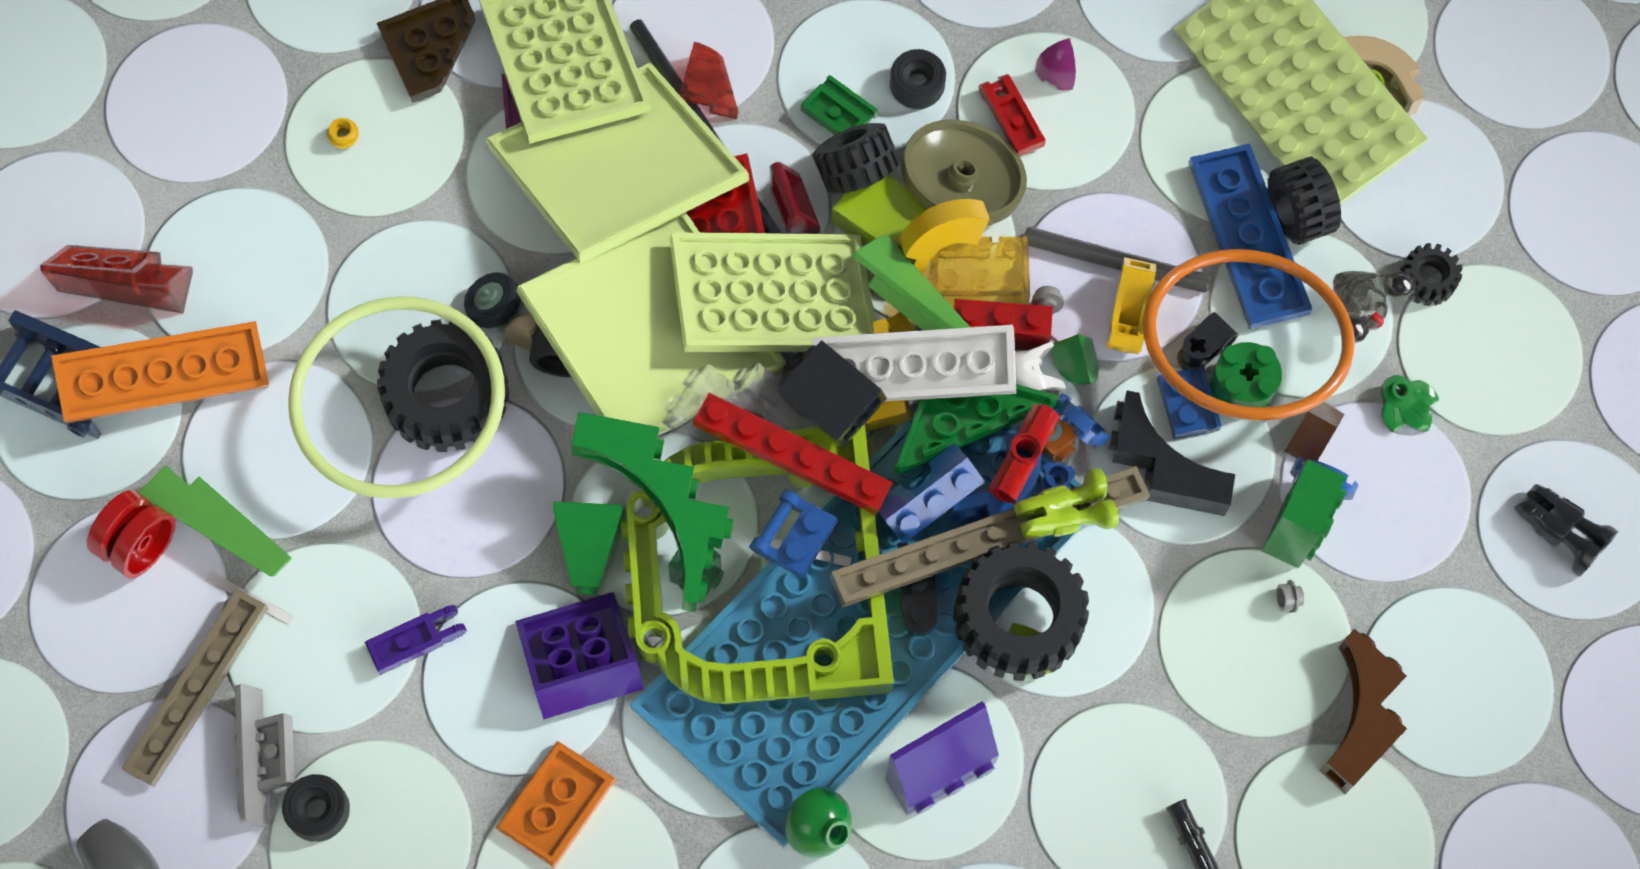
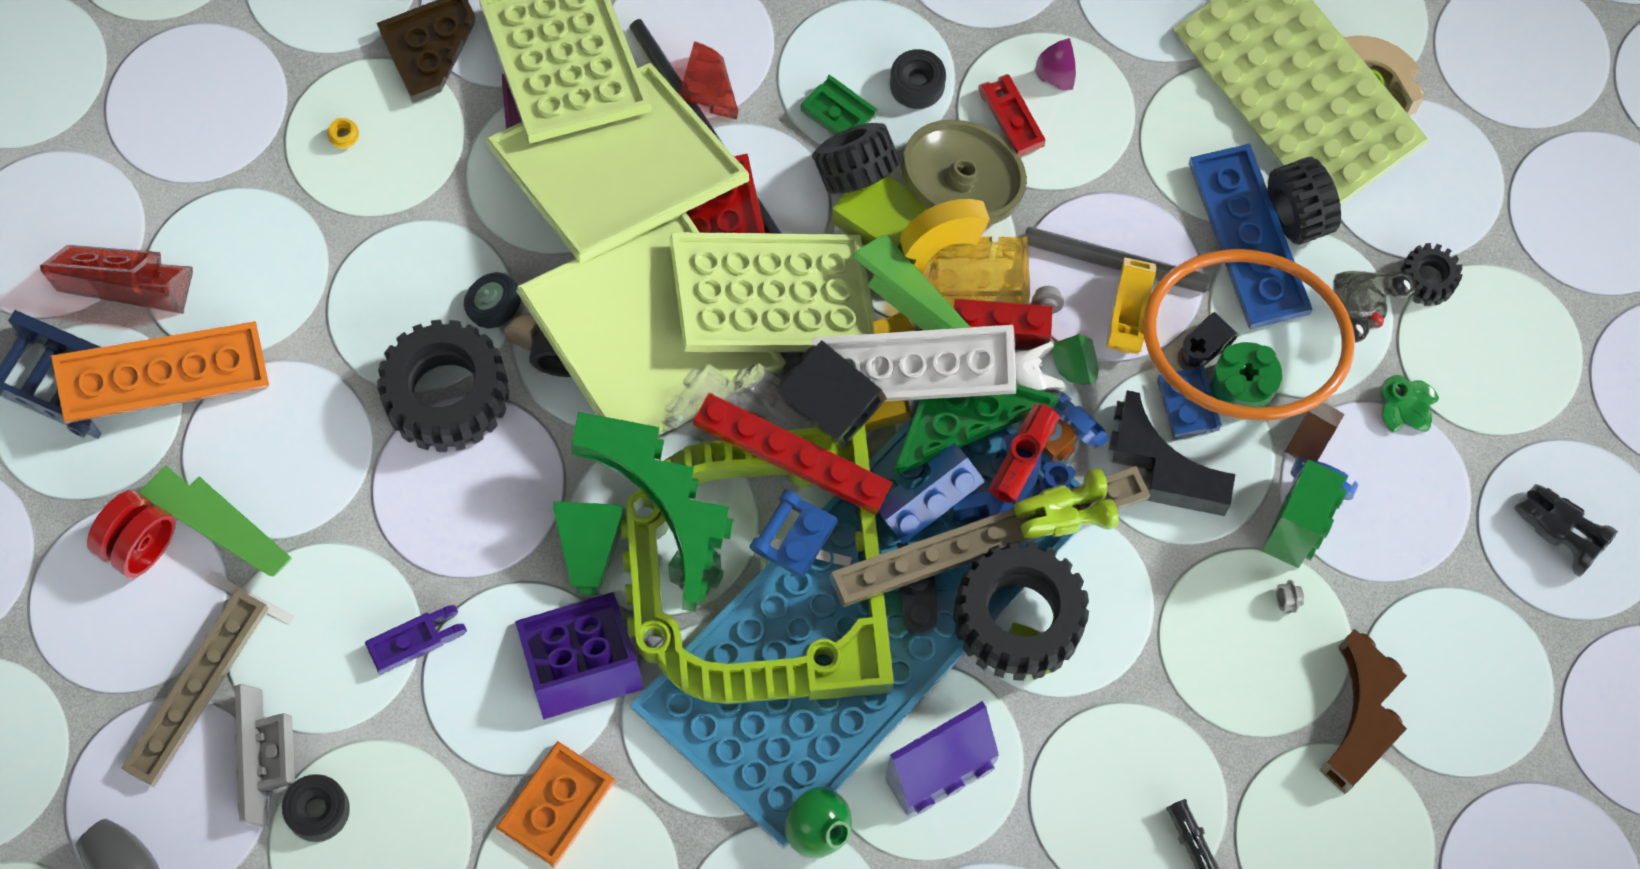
yellowish green piece [288,296,505,499] -> none
dark red tile [770,162,821,234] -> none

